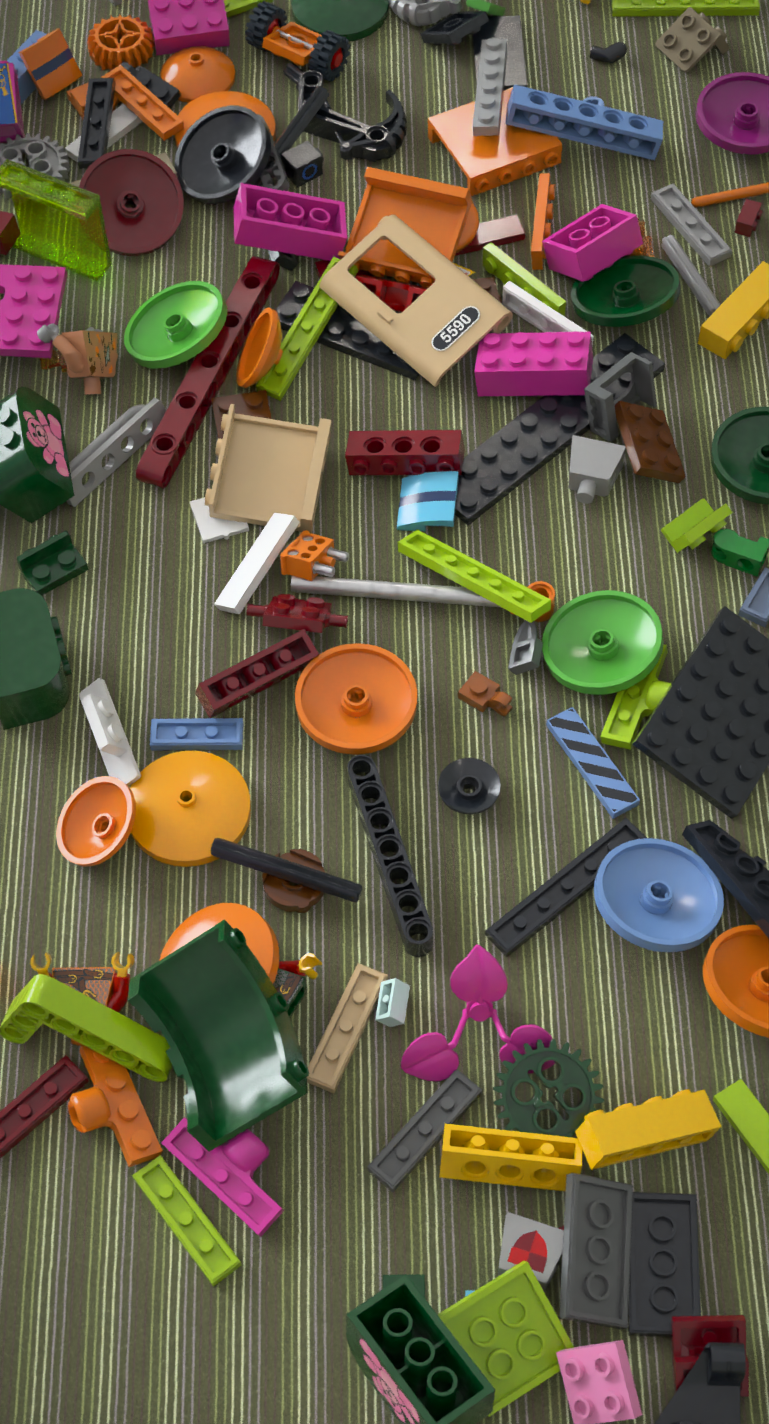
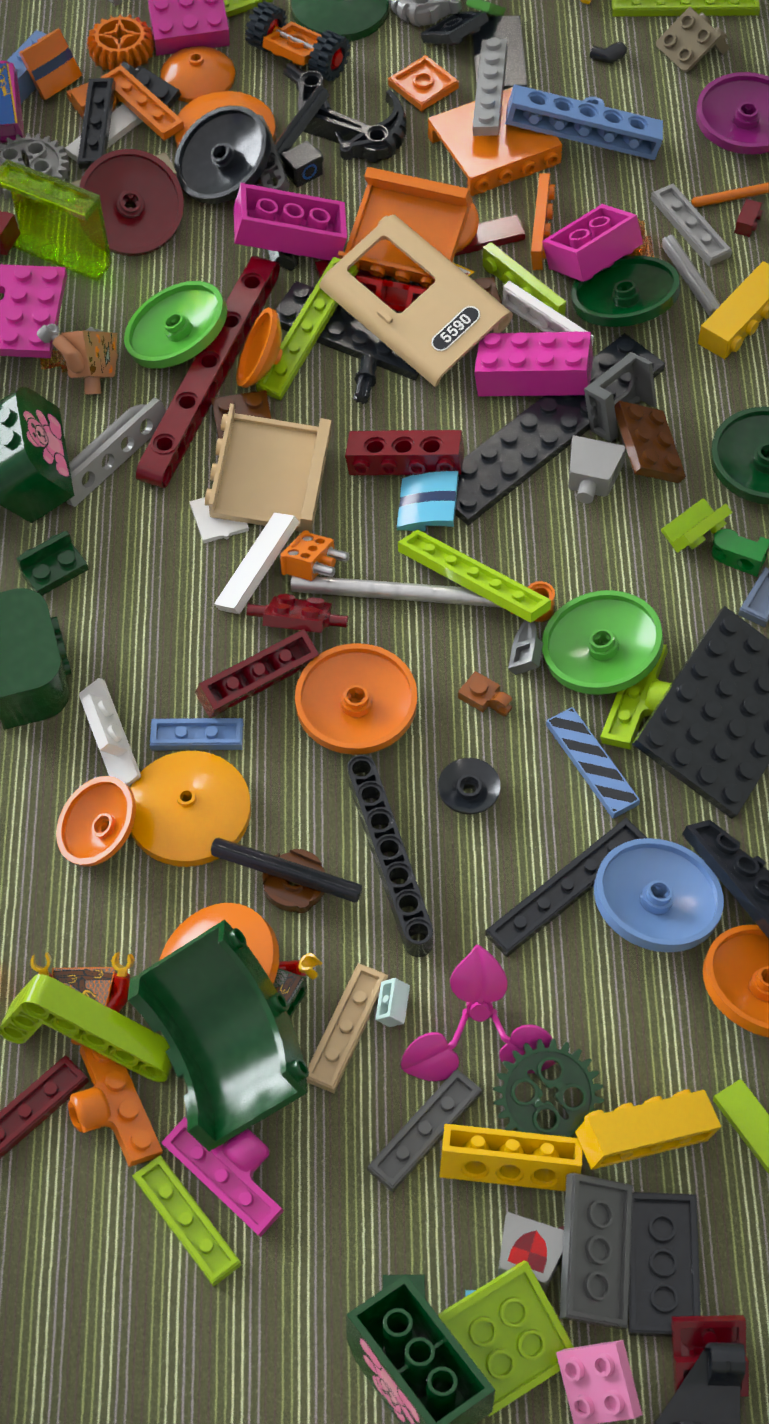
none -> black axle [354,354,378,404]
none -> orange plate [388,55,459,112]

